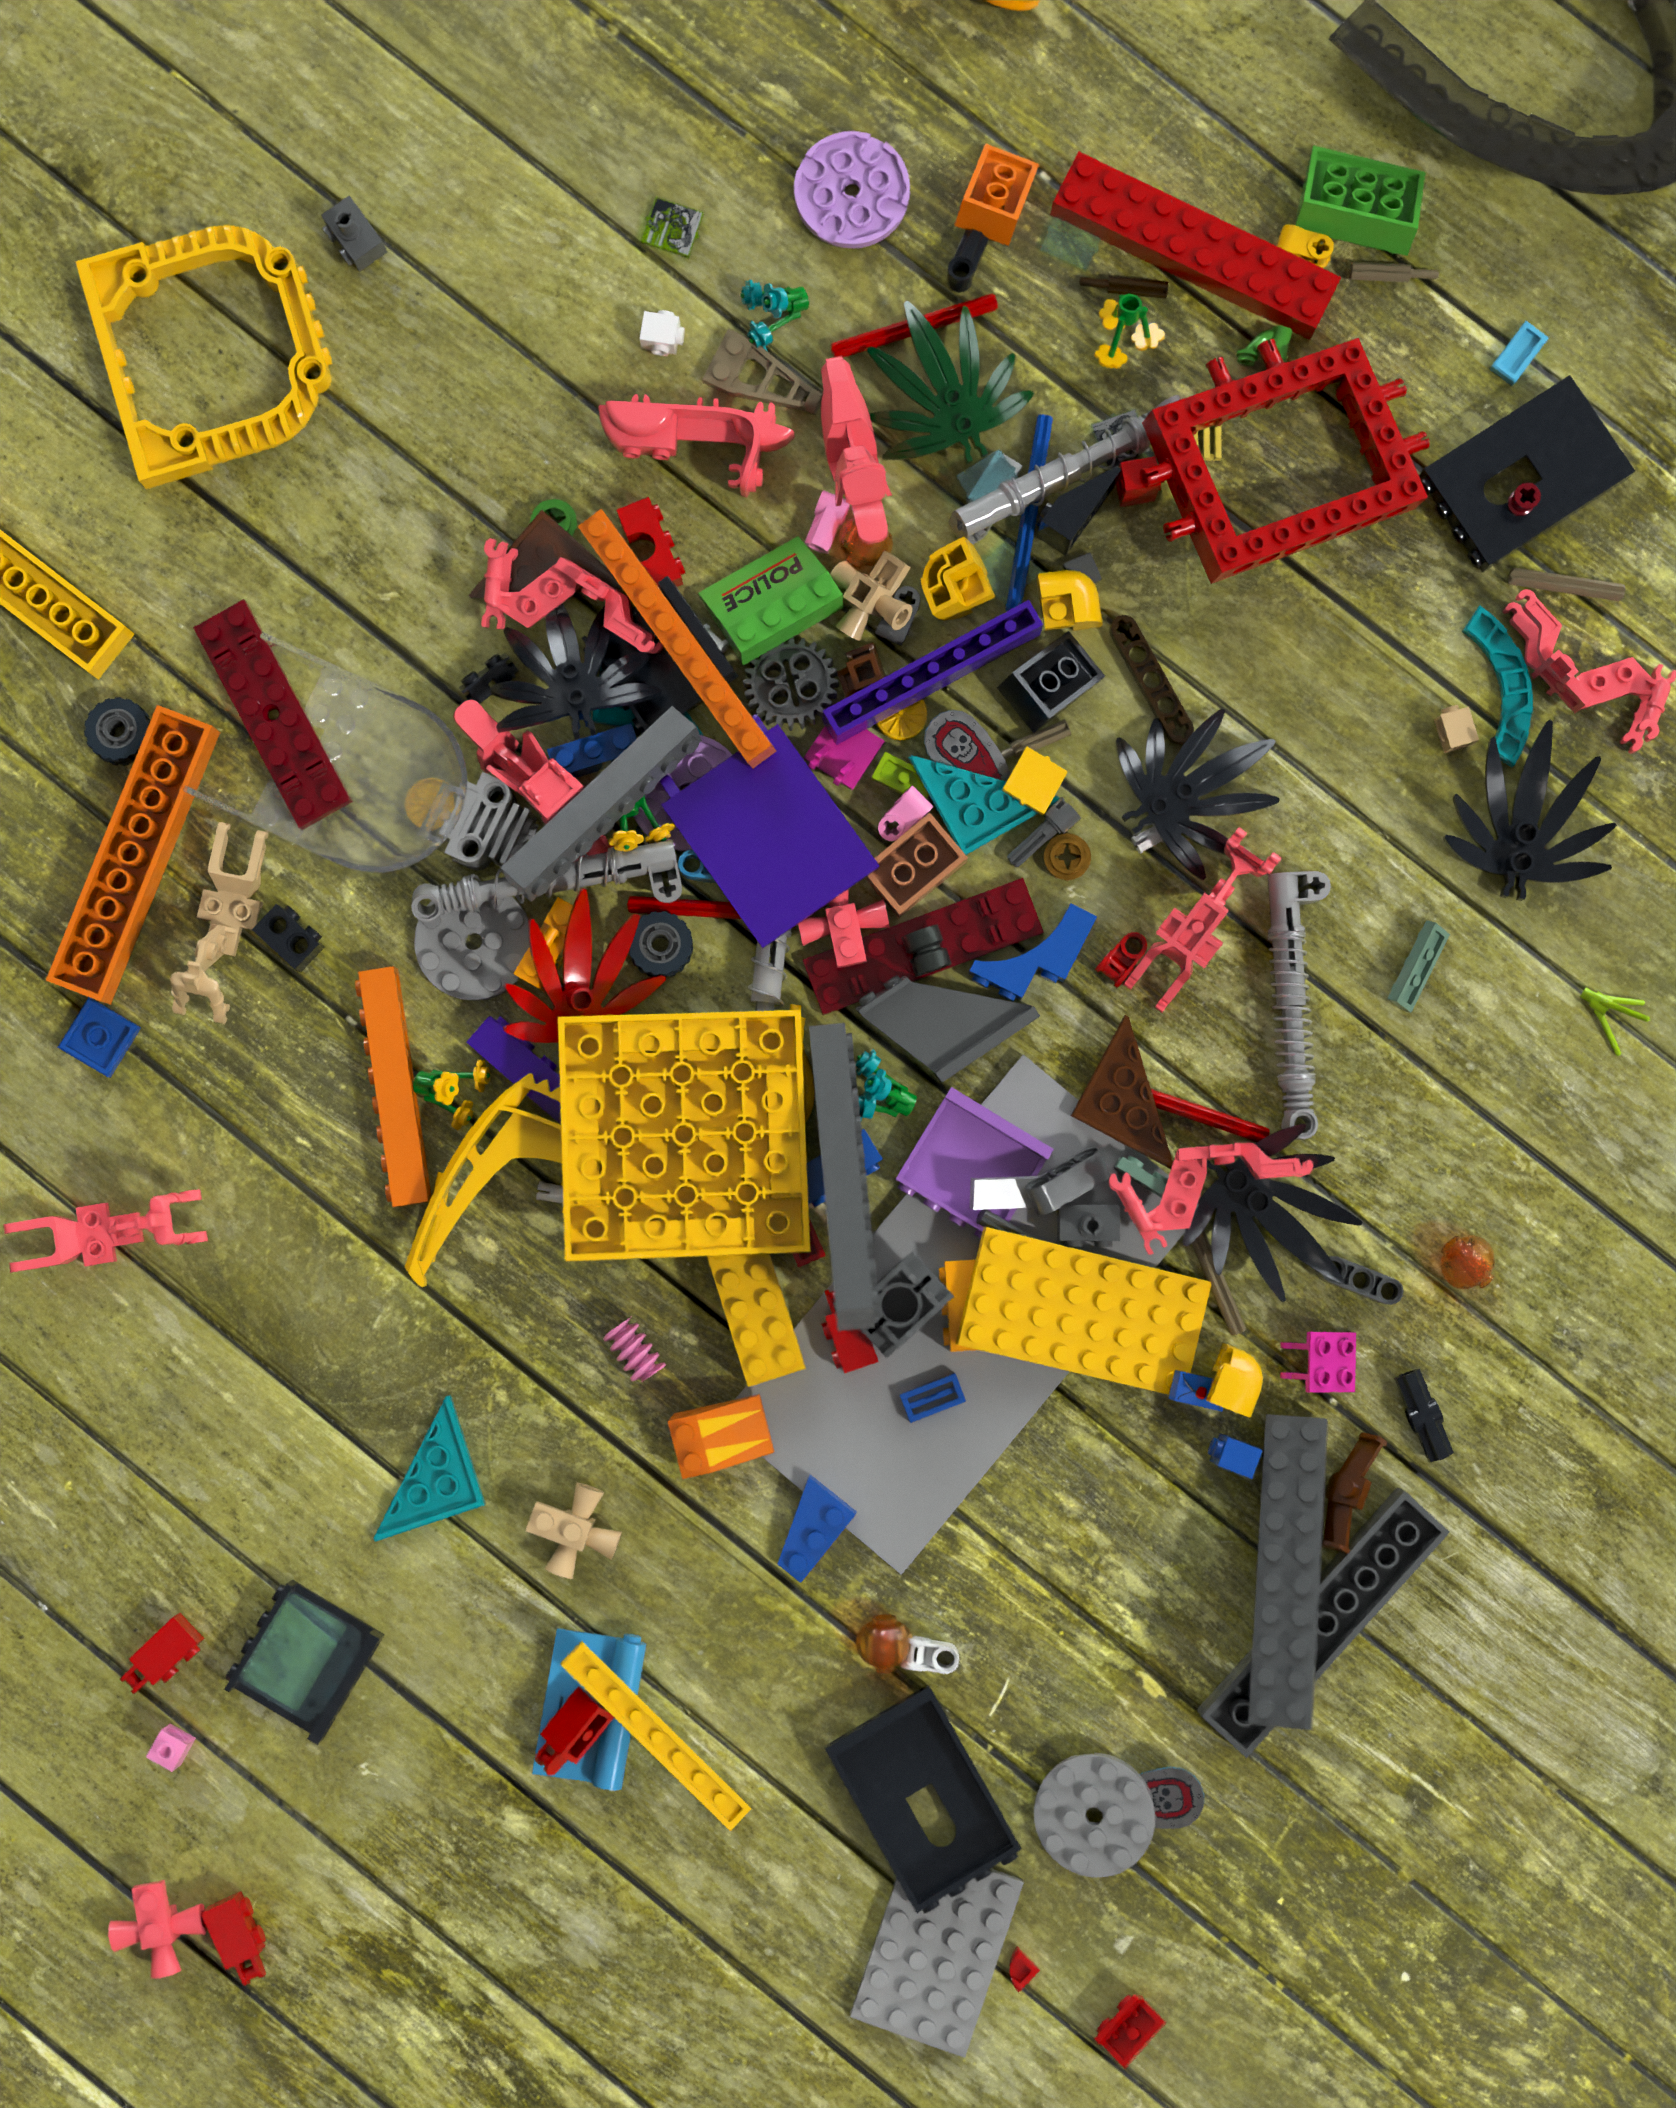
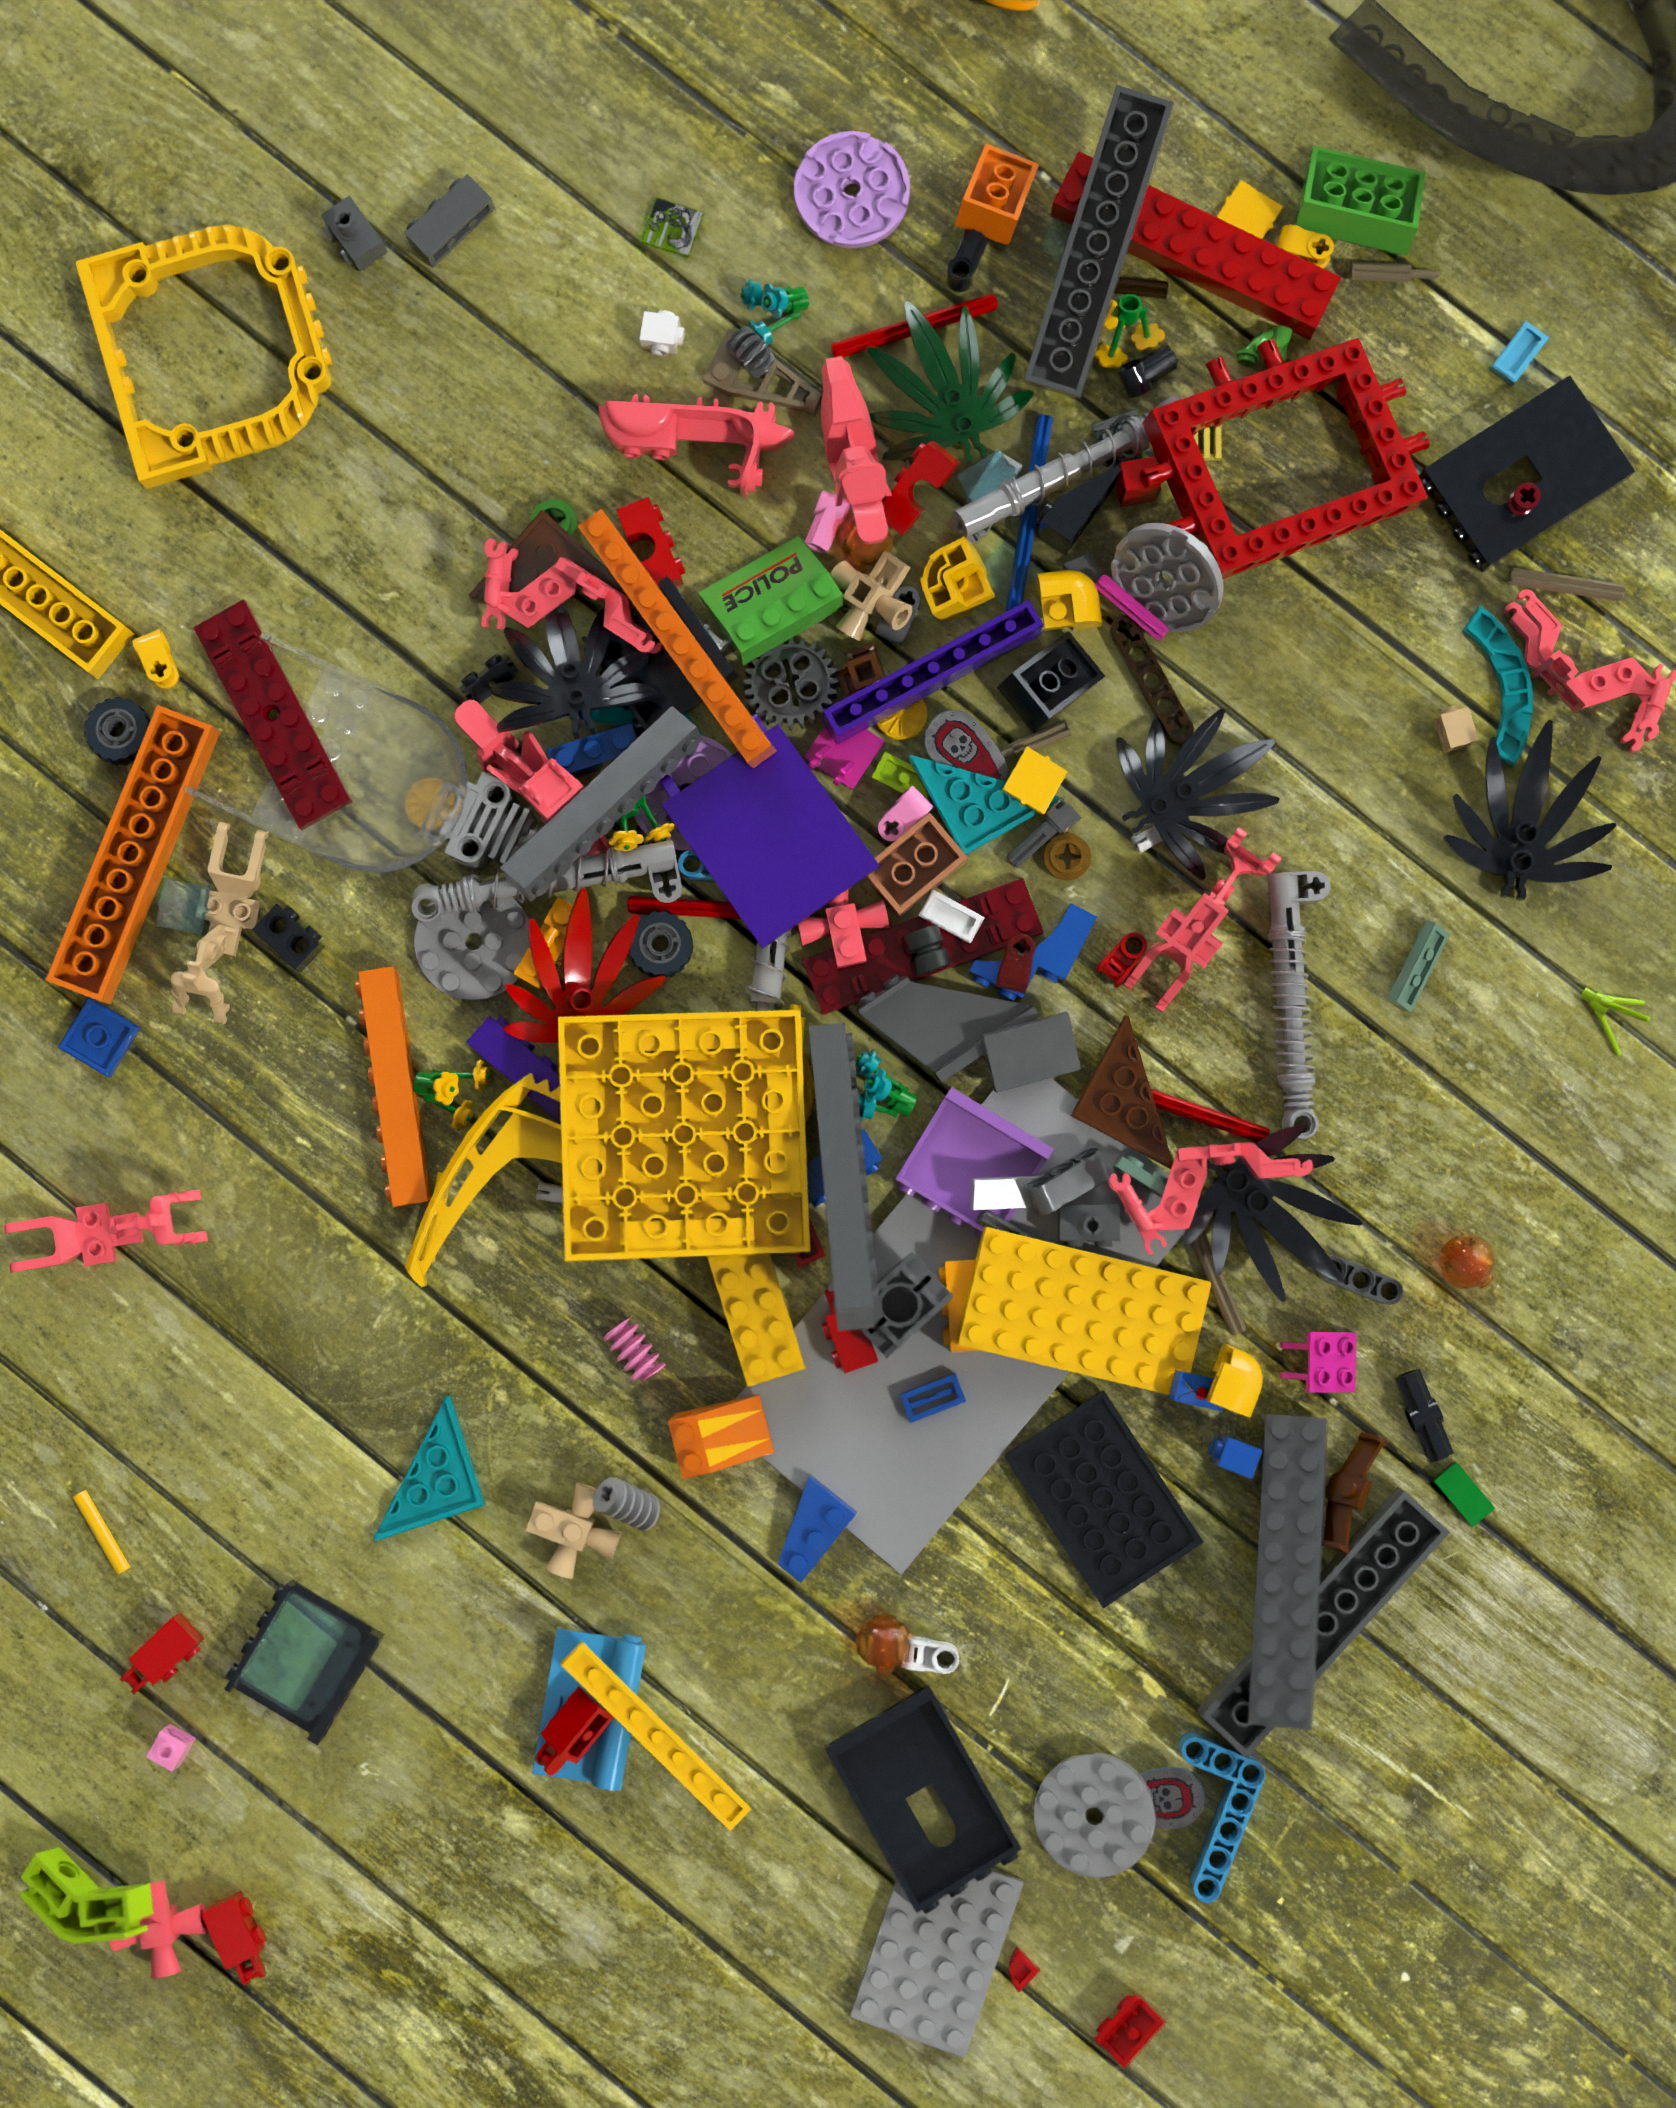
none -> lime brick [19,1847,154,1944]
none -> yellow piece [73,1490,131,1575]
none -> yellow piece [132,629,179,689]
none -> clear light blue piece [156,879,211,934]
none -> dark grey brick [404,174,495,268]
none -> light grey piece [593,1477,660,1531]
none -> dark grey gear [727,326,775,378]
none -> red arch [882,440,961,535]
none -> white tile [918,889,985,944]
none -> dark grey tile [981,1011,1081,1093]
none -> clear red piece [996,934,1035,994]
none -> black plate [1004,1390,1203,1609]
none -> dark grey brick [1024,85,1174,400]
none -> dark pink axle [1095,574,1169,641]
none -> light grey plate [1111,523,1224,632]
none -> black piece [1117,345,1178,398]
none -> dark azure beam [1178,1732,1265,1903]
none -> yellow piece [1217,180,1283,239]
none -> green tile [1432,1461,1495,1527]

